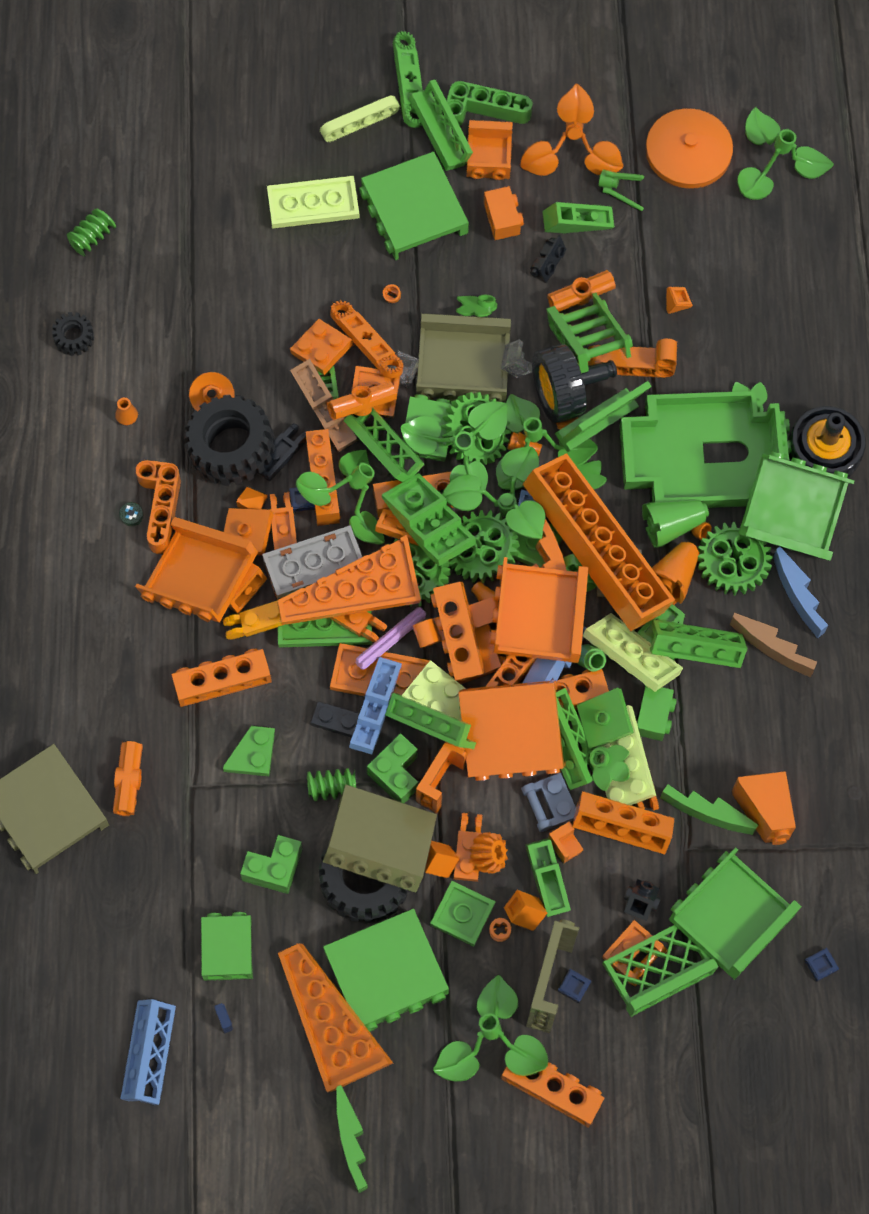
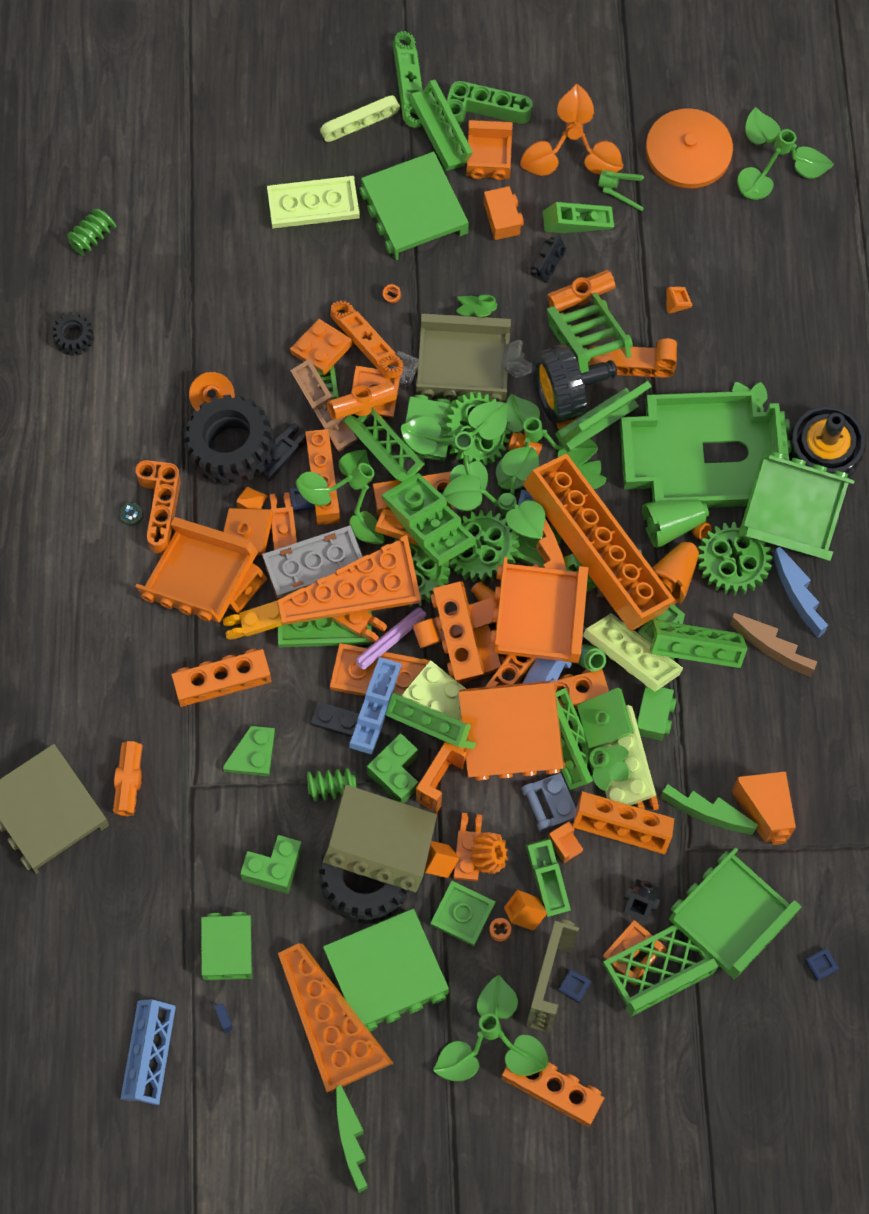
orange cone [115,398,138,425] -> none

